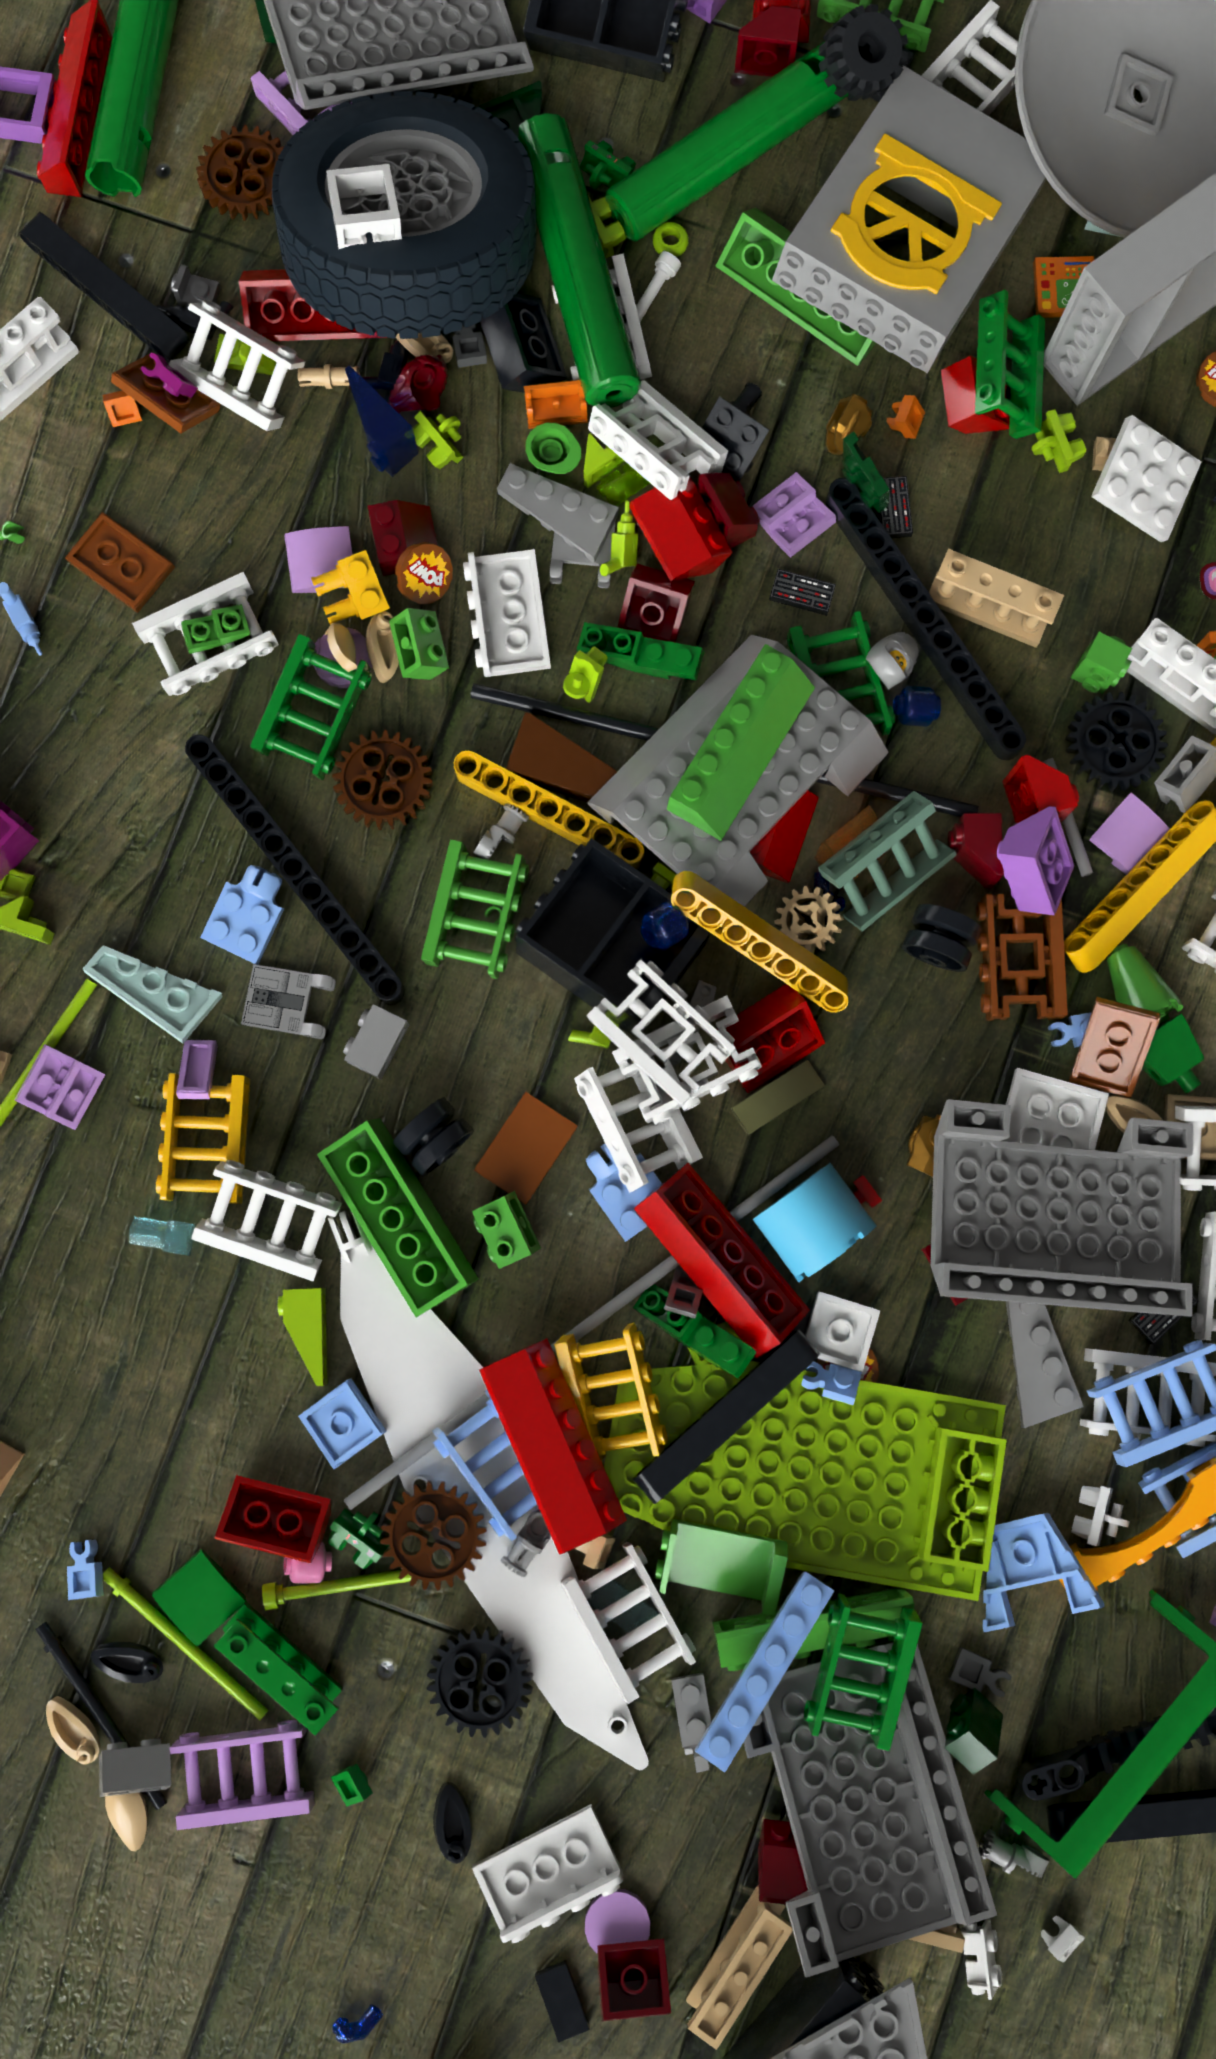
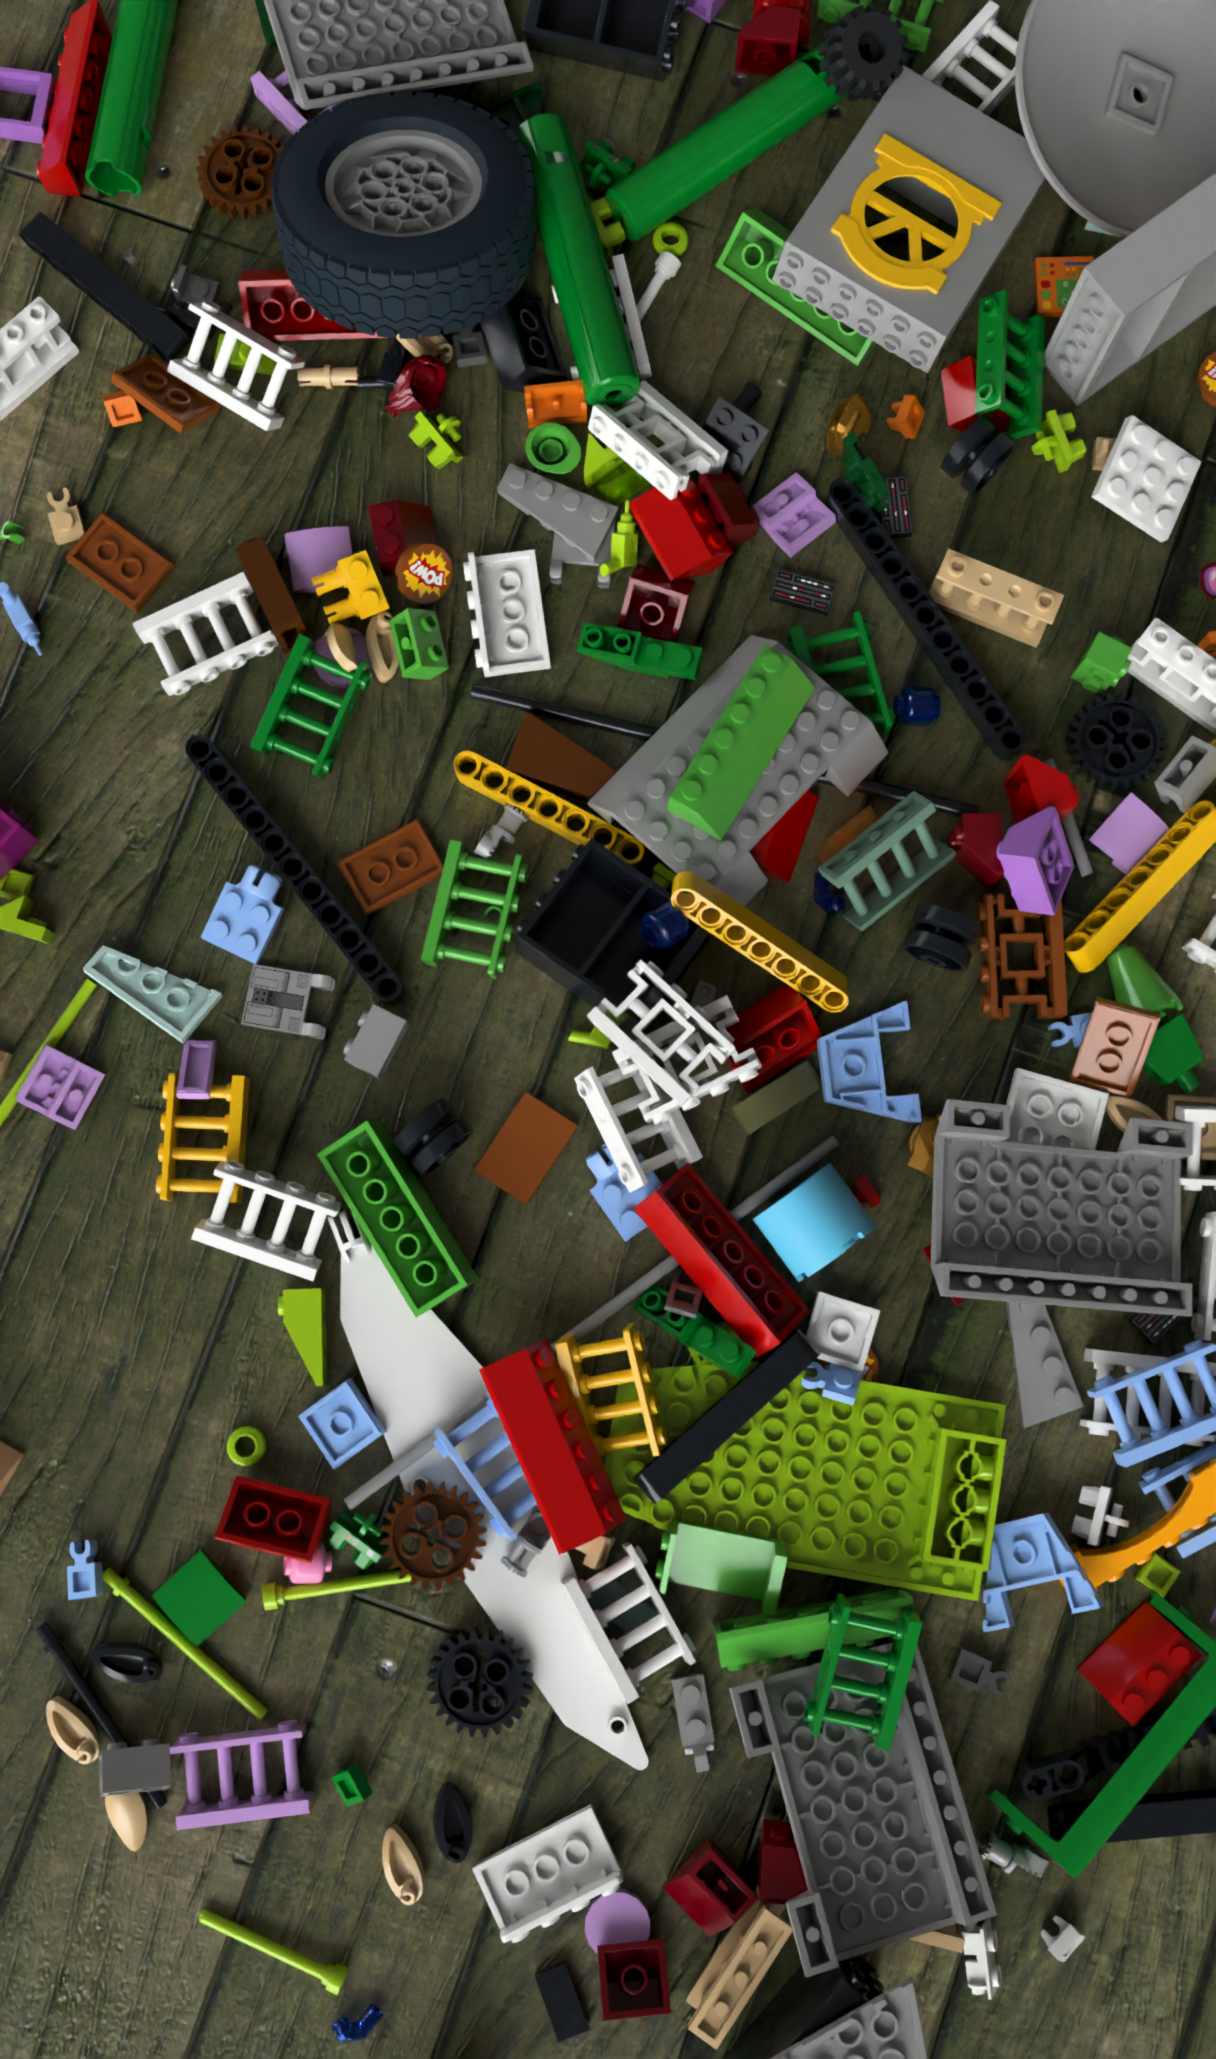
clear light blue piece [129,1217,197,1256] -> none
magenta plate [141,352,198,398] -> none
bright green slope [181,604,250,654] -> none
green fence [214,1601,343,1736] -> none
white window [326,164,402,249] -> none
reddish brown gear [332,730,433,830] -> none
clear blue slope [345,365,418,477] -> none
bright green brick [472,1191,541,1269] -> none
lime hips [563,647,608,703] -> none
light blue brick [695,1571,834,1772] -> none
tan gear [774,886,844,954] -> none
light grey piece [866,632,919,690] -> none
dark green brick [944,1688,1003,1775] -> none
none -> tan plate [47,488,86,545]
none -> lime piece [198,1909,349,1995]
none -> lime piece [226,1426,266,1466]
none -> reddish brown slope [235,537,310,654]
none -> dark orange tile [337,818,444,917]
none -> tan arm [382,1824,425,1905]
none -> dark red slope [662,1837,759,1937]
none -> light blue wing [817,1001,922,1123]
none -> black wheel [940,414,1017,496]
none -> red slope [1076,1600,1202,1727]
none -> lime tile [1134,1551,1181,1598]

